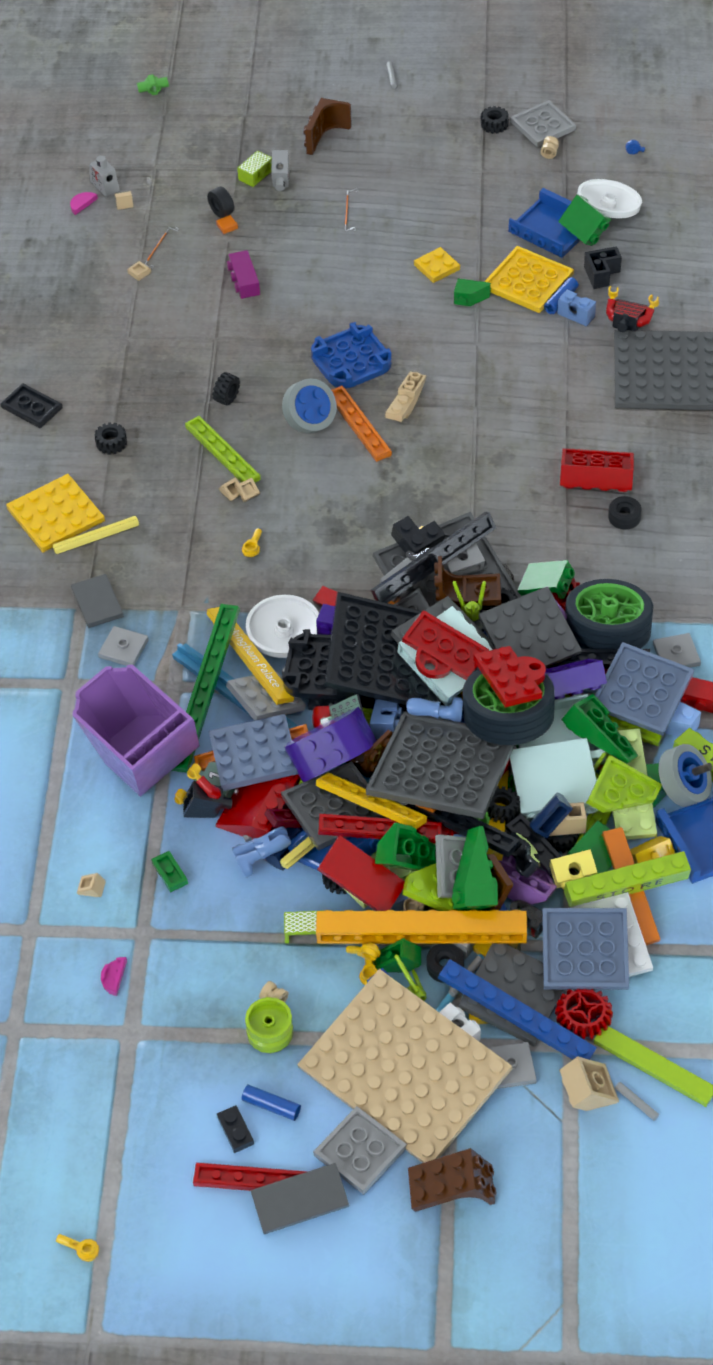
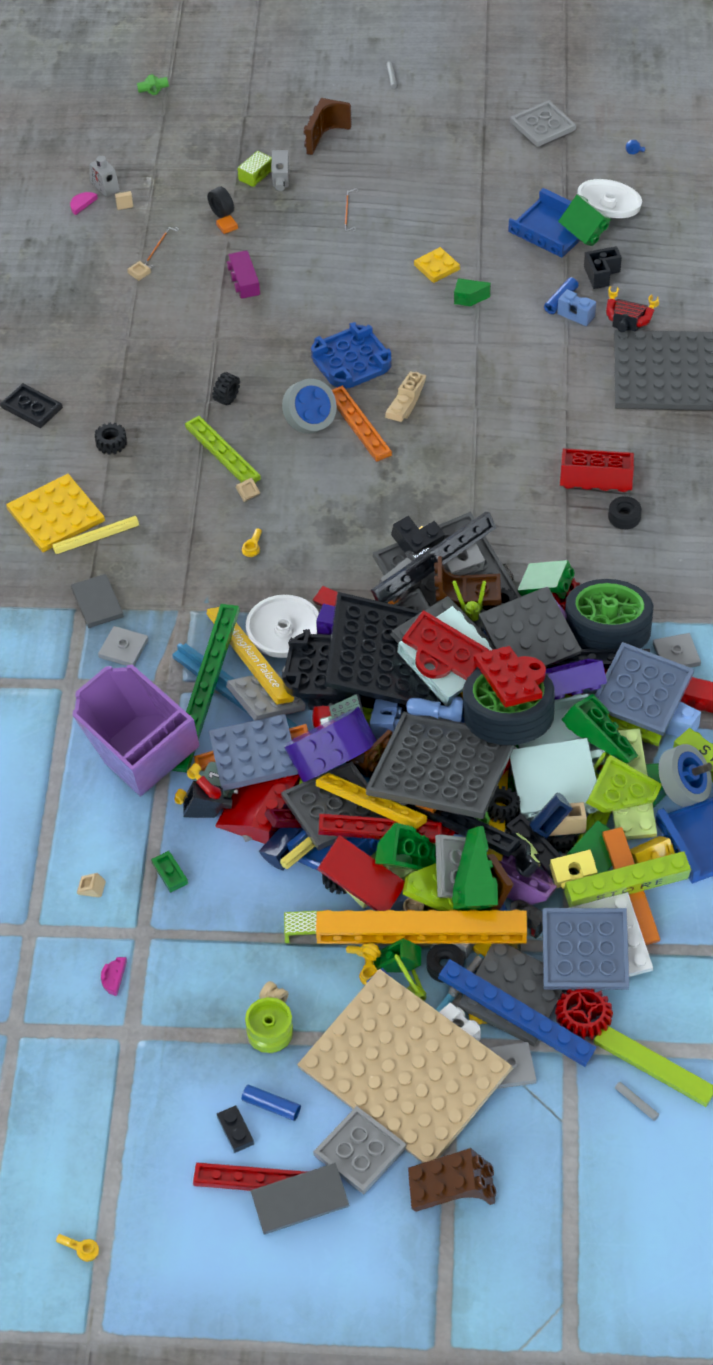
tan slope [219,477,240,501] -> none
medium blue piece [232,826,291,878] -> none
black tyre [481,106,509,134] -> none
yellow plate [484,246,574,313] -> none
tan wheel [541,136,559,159] -> none
tan slope [559,1057,619,1111] -> none

